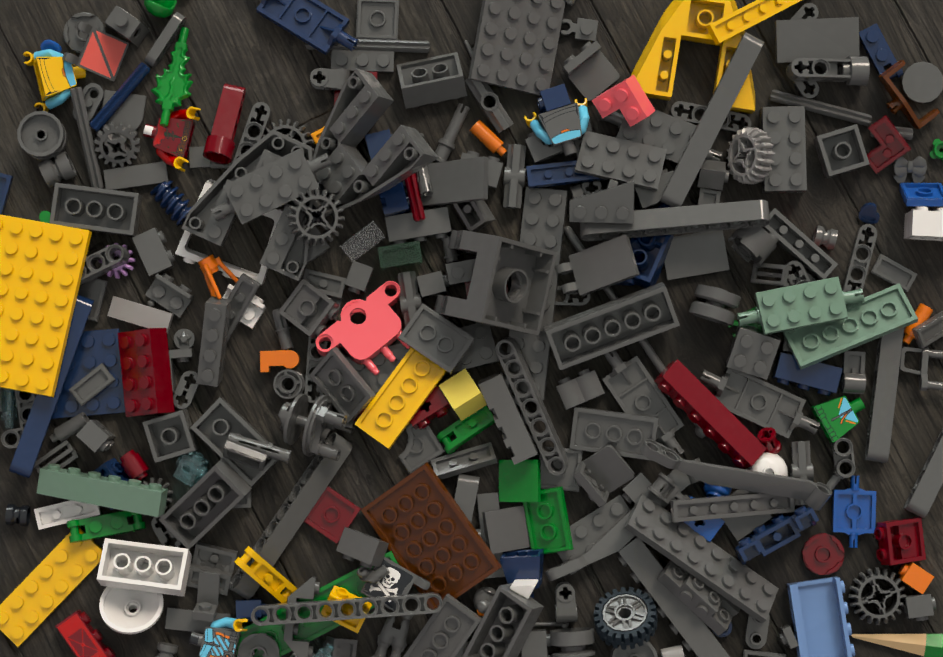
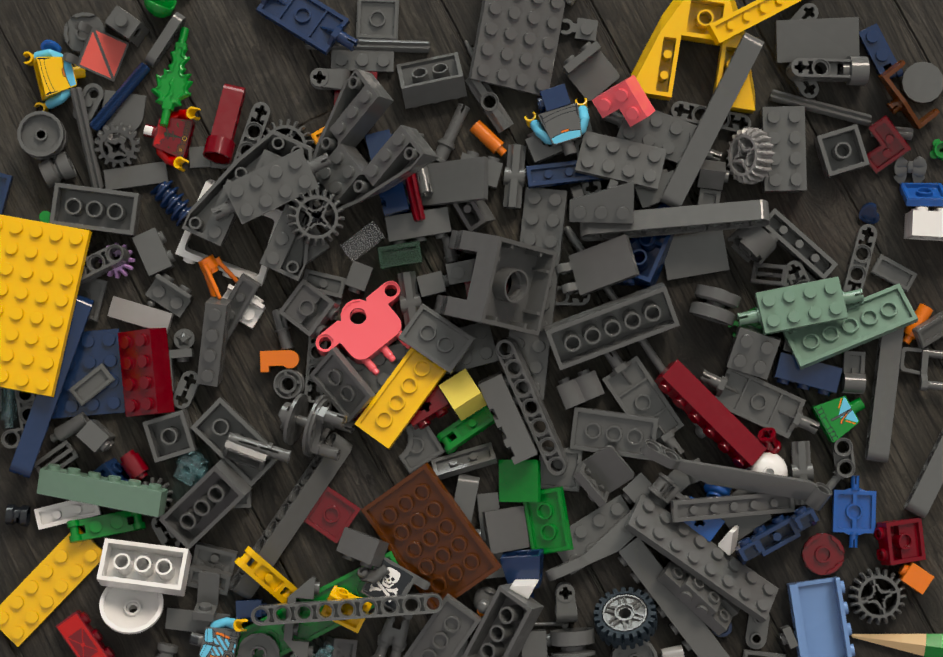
dark grey wheel [812,225,838,250] -> none
dark grey brick [902,592,936,621] -> none
none -> white slope [718,525,739,556]

